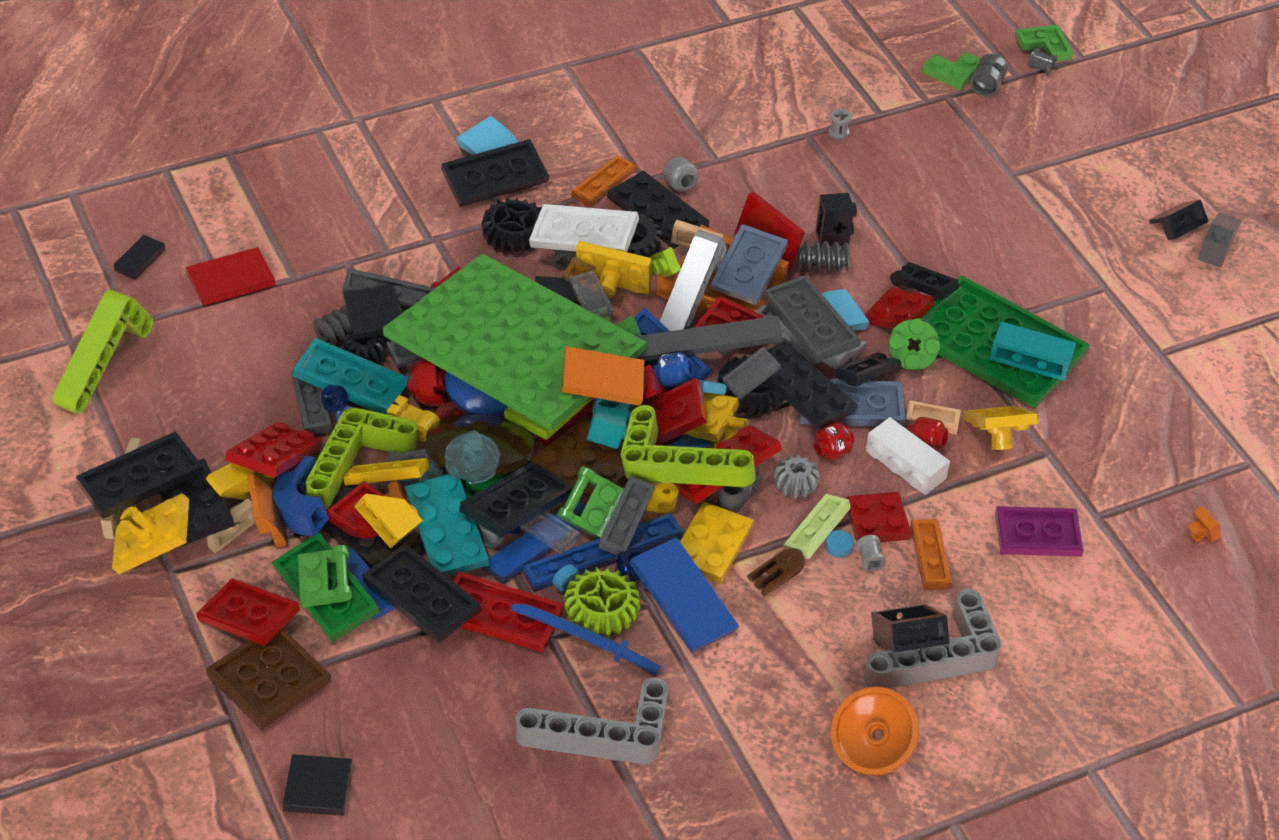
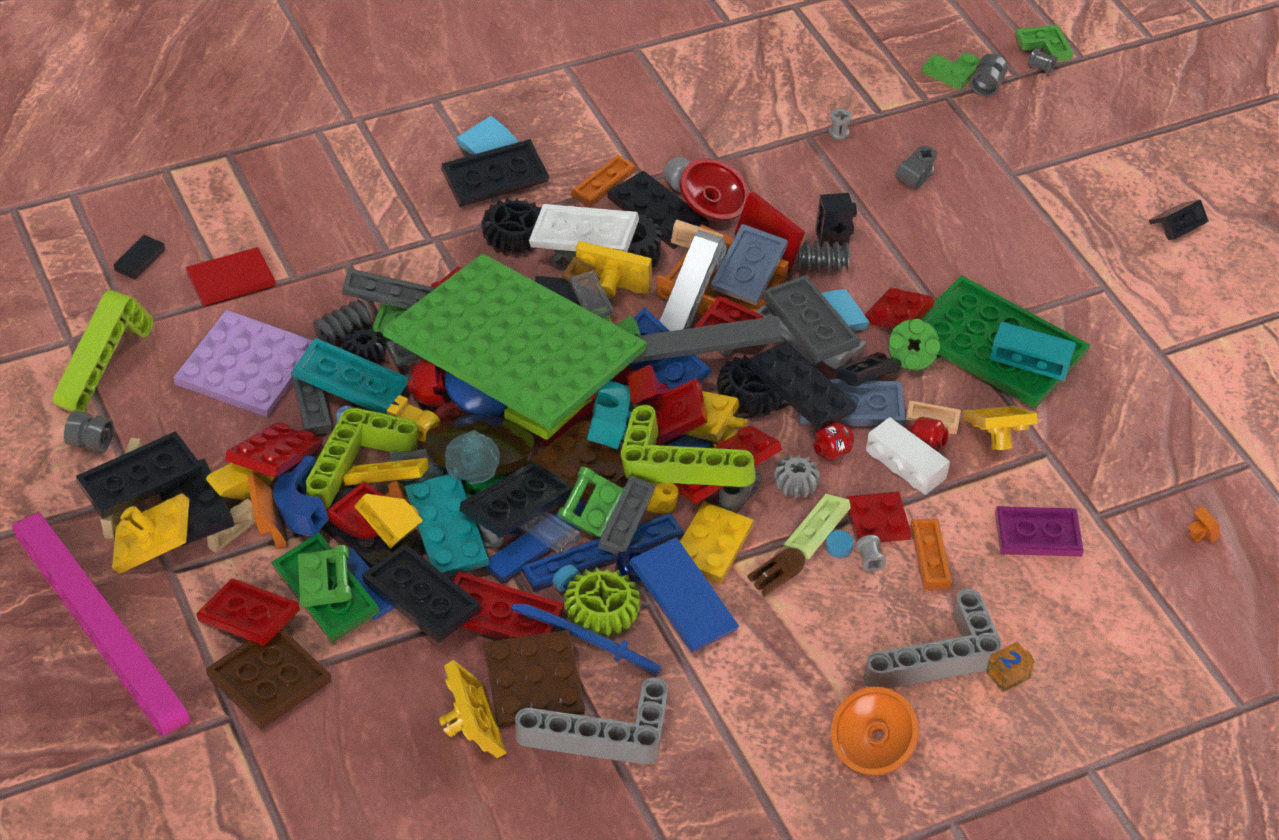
black tile [282,754,352,816] -> none
clear blue tile [321,385,348,412] -> none
black tile [343,284,402,339] -> none
orange tile [561,346,644,406] -> none
lime plate [650,247,681,277] -> none
blue head [654,352,694,388] -> none
medium azure tile [698,379,726,395] -> none
clear tile [722,347,781,400] -> none
black window [871,604,950,653] -> none
black plate [890,262,959,300] -> none
dark grey slope [1198,212,1242,268] -> none
none -> dark pink beam [12,512,190,737]
none -> dark grey wheel [64,411,114,453]
none -> lavender plate [174,310,313,418]
none -> yellow plate [439,660,507,759]
none -> reddish brown plate [483,630,585,727]
none -> red dish [680,158,749,221]
none -> dark grey piece [895,146,937,190]
none -> clear yellow brick [986,642,1035,692]

